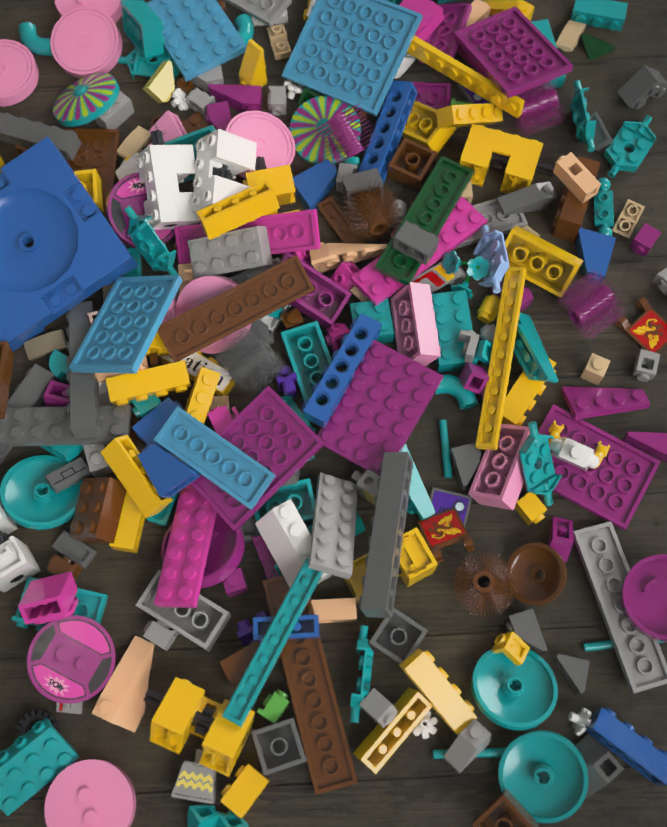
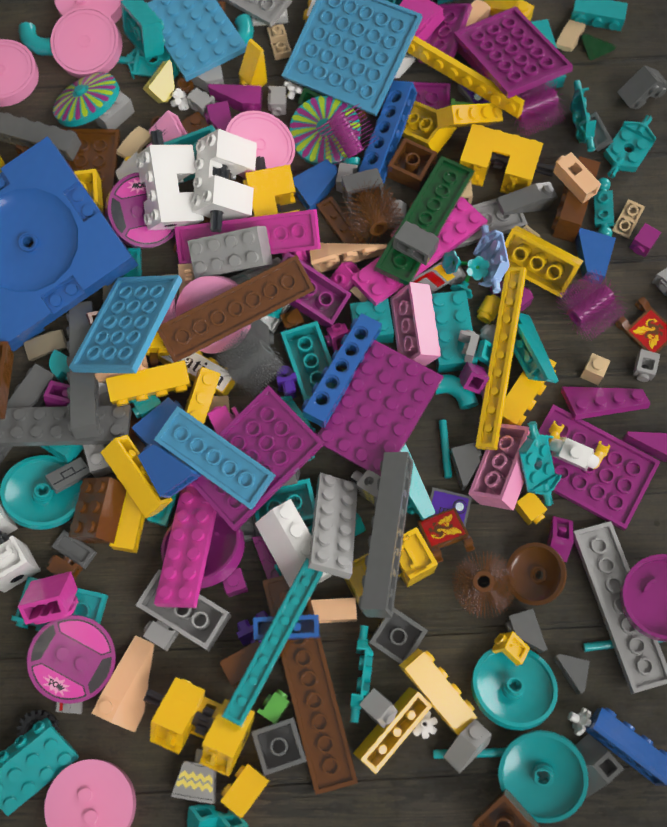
teal plate [124,206,180,276] -> none
yellow brick [196,180,280,240] -> none

